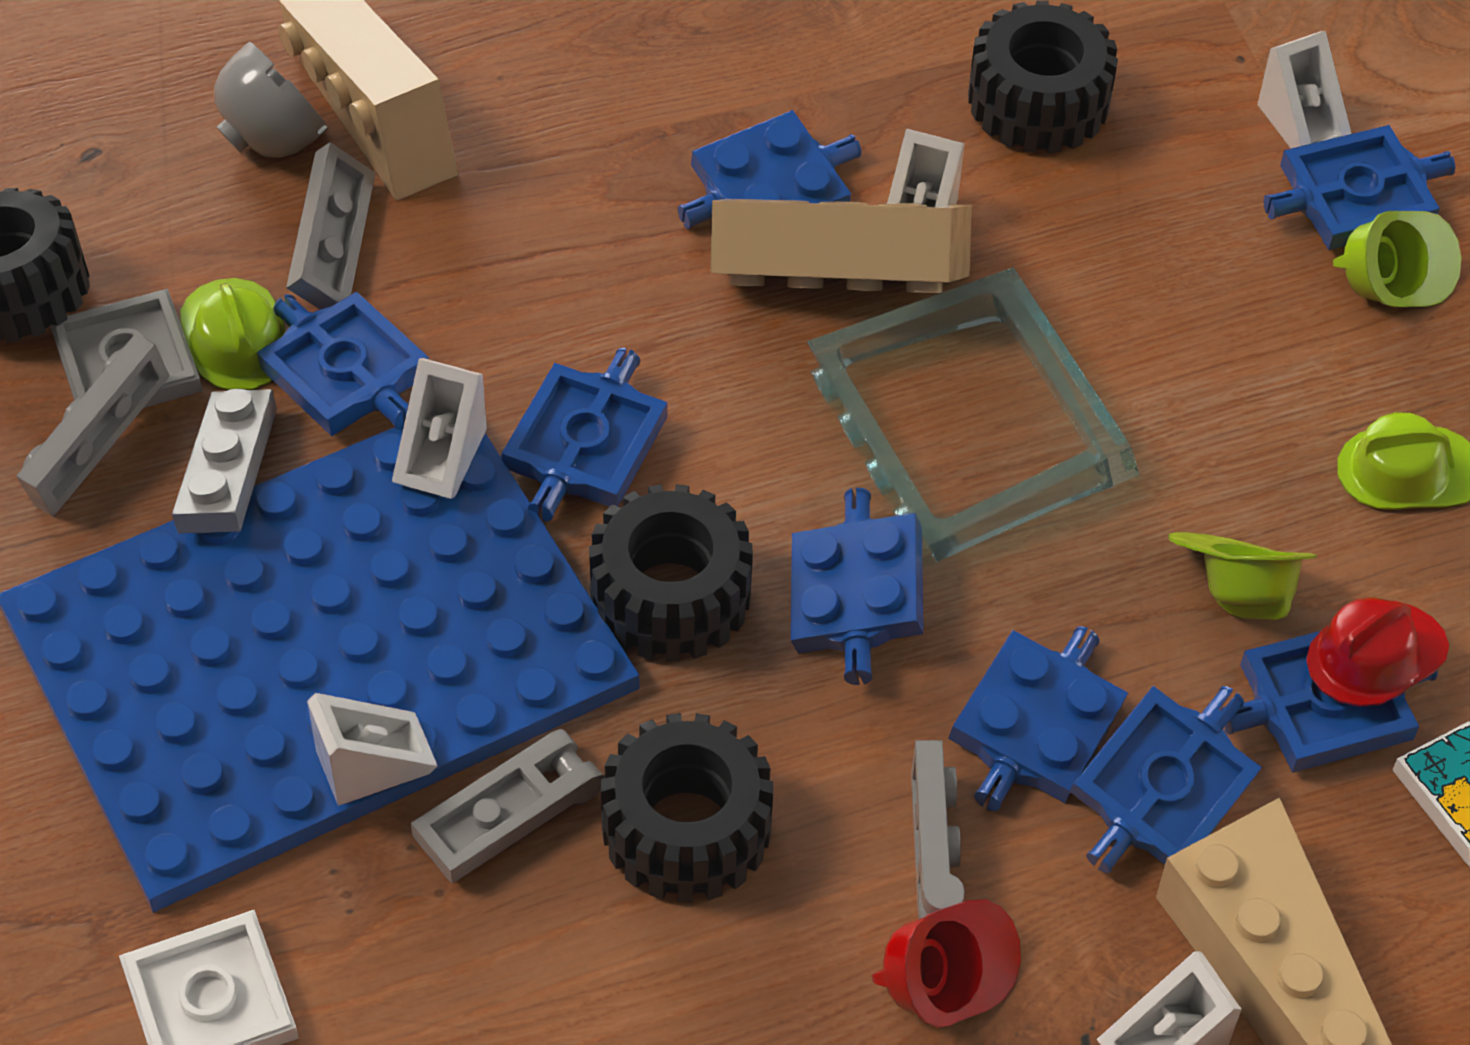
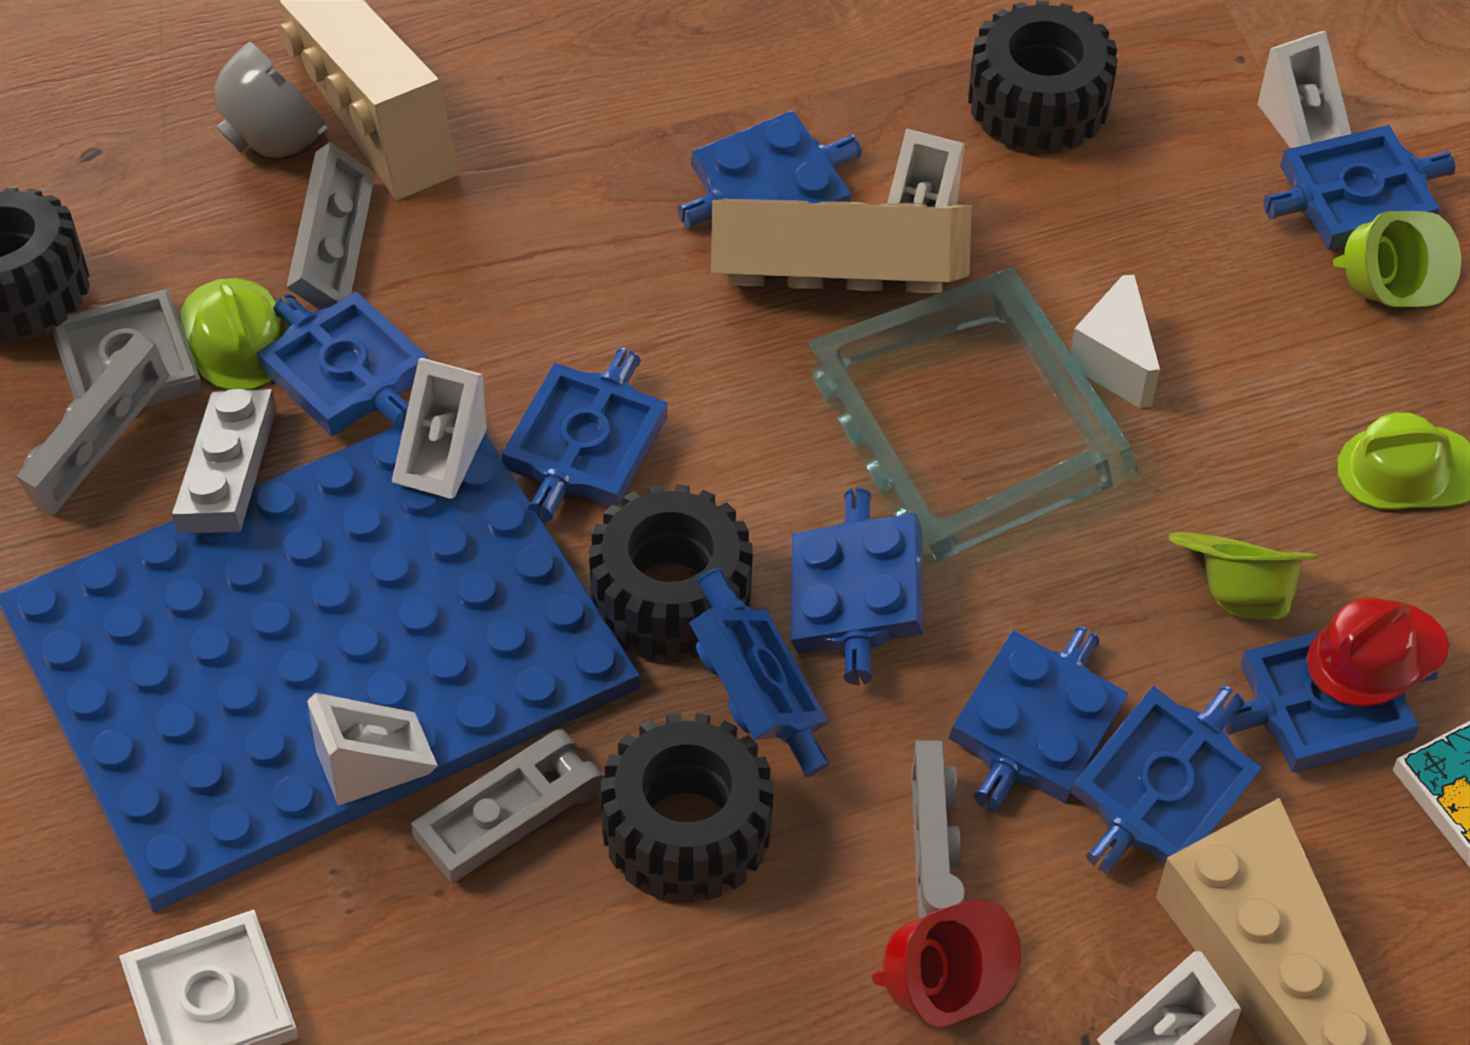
none -> blue plate [689,567,830,777]
none -> white slope [1068,275,1160,408]

